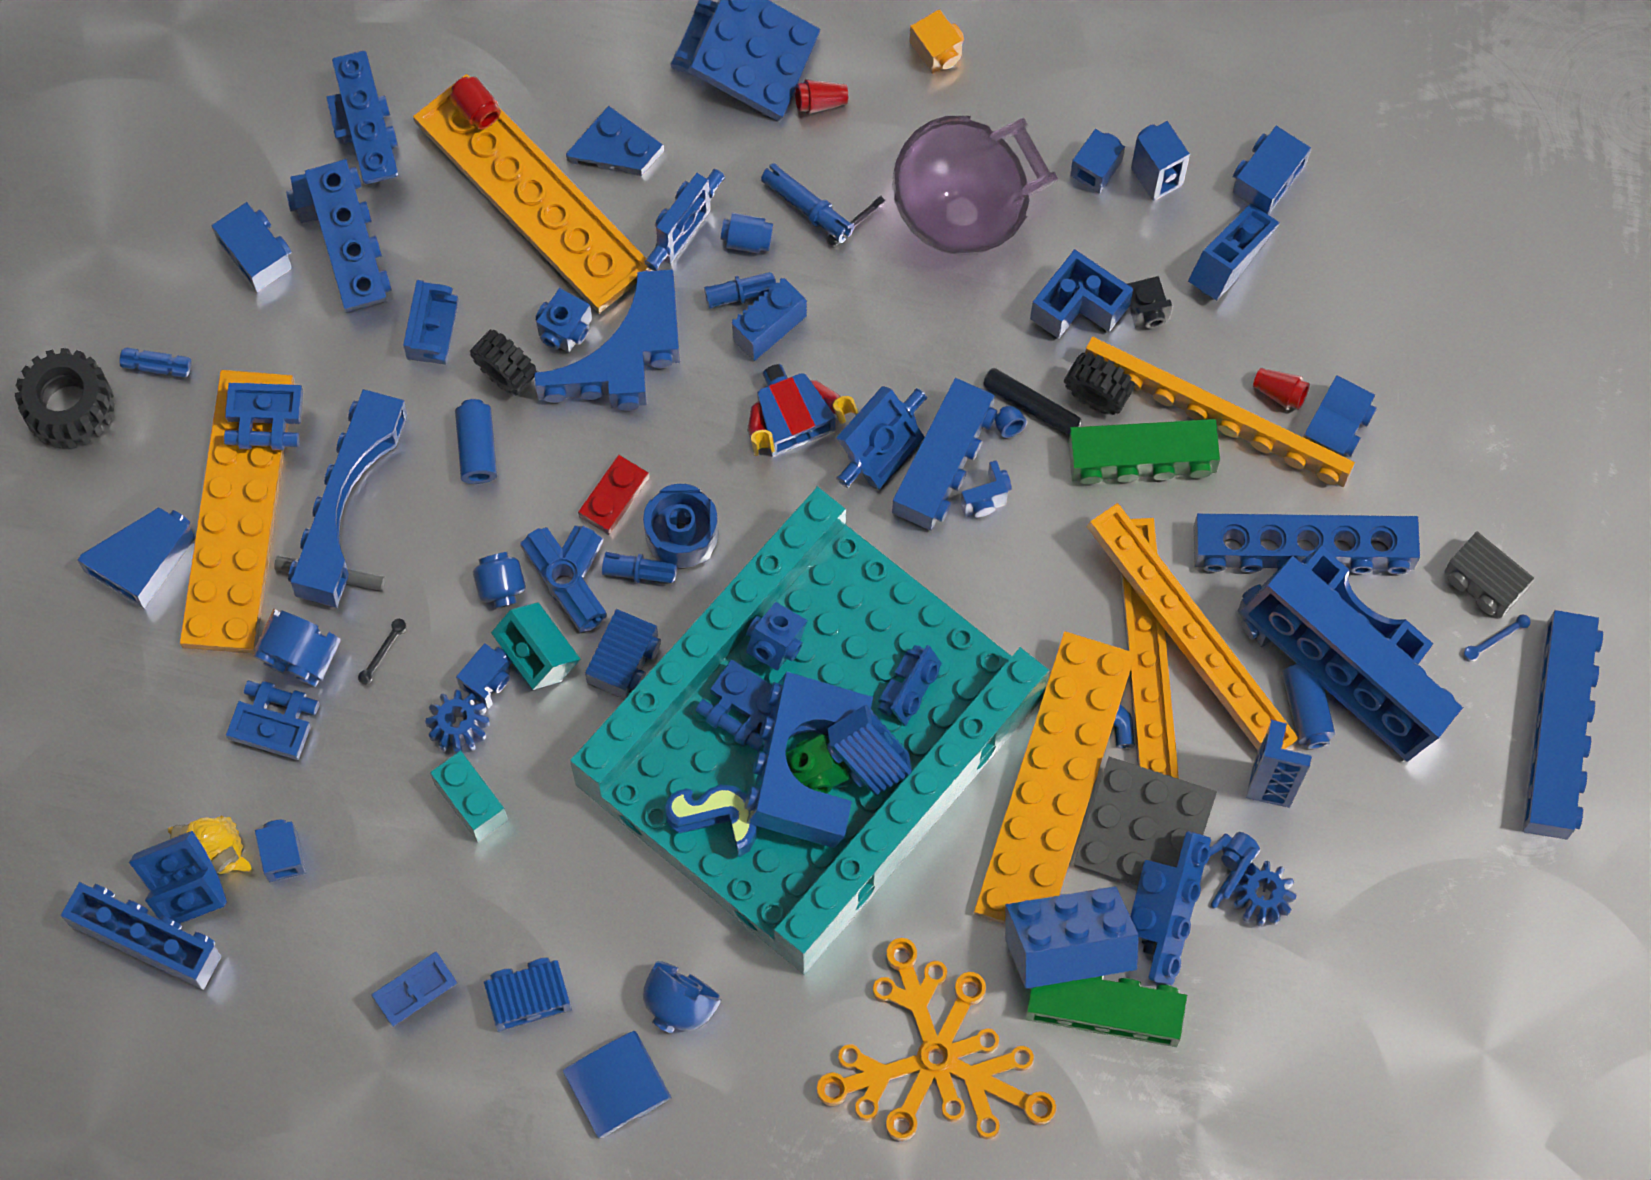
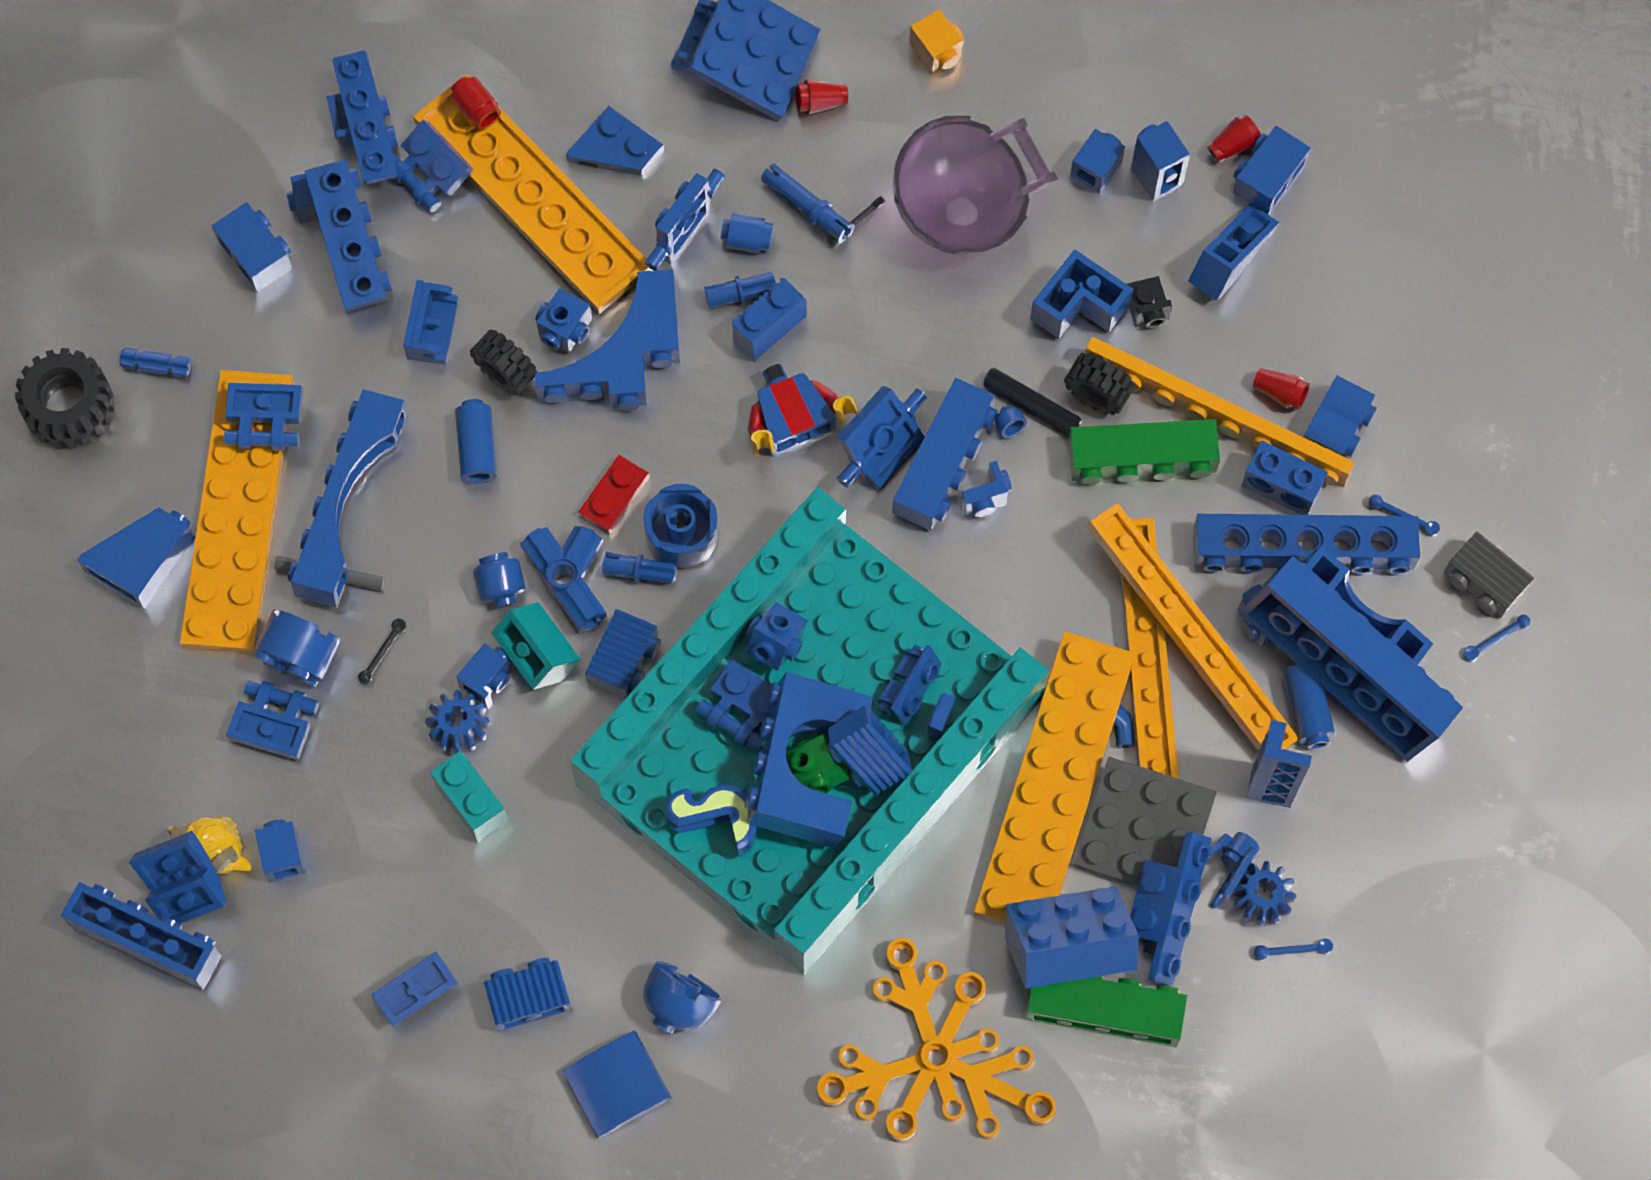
blue brick [1523,610,1603,840] -> none
none -> blue plate [393,120,474,212]
none -> blue tile [927,692,956,741]
none -> red cone [1207,114,1261,163]
none -> blue brick [1241,441,1328,515]
none -> blue hinge [1254,938,1333,960]
none -> blue hinge [1369,494,1440,537]

